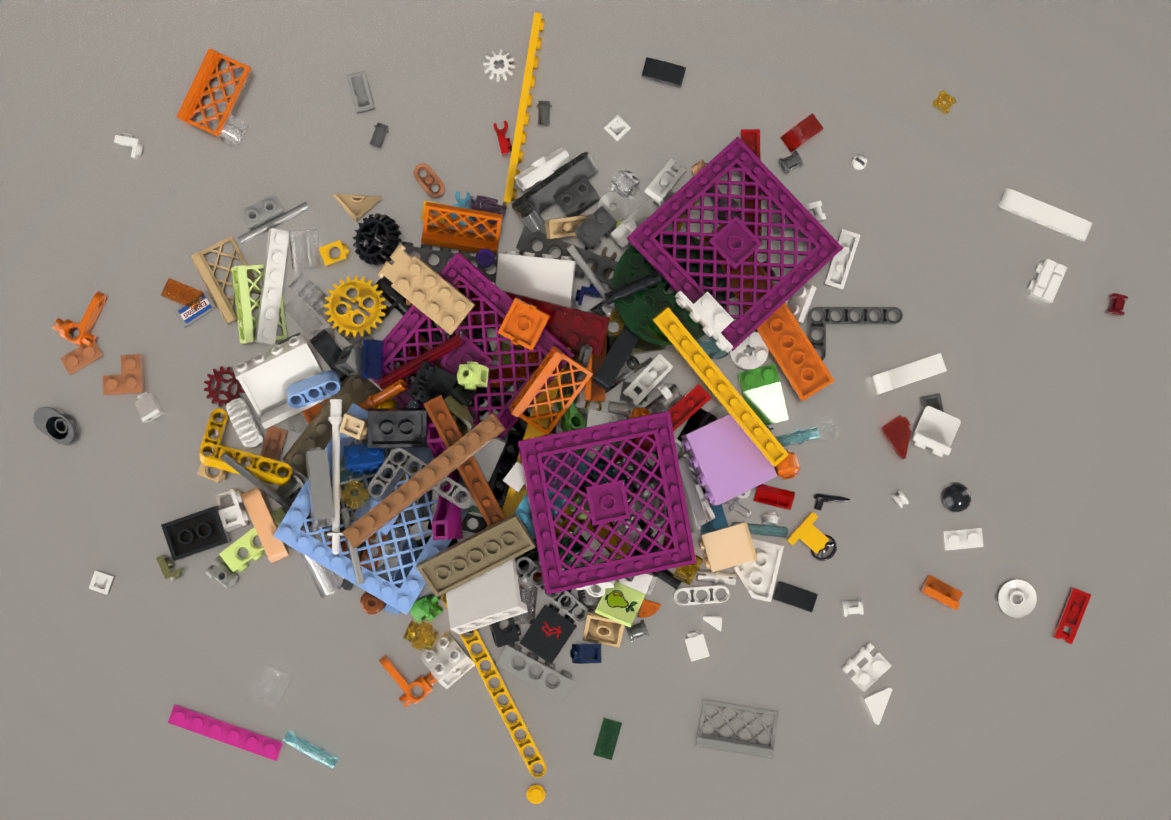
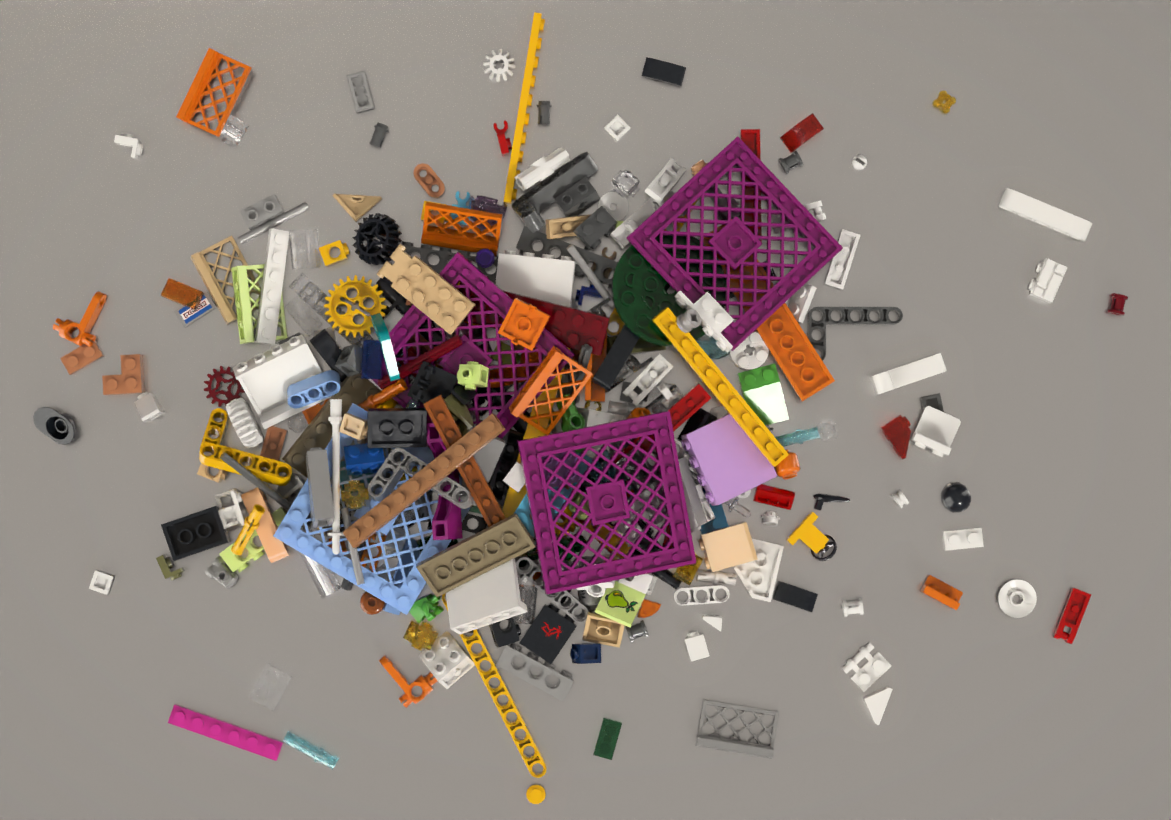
black pin [604,271,662,305] -> none
clear light blue axle [731,522,788,538] -> none
none -> yellow pin [231,504,265,555]
none -> teal beam [371,313,400,381]
none -> light grey wheel [676,309,701,333]

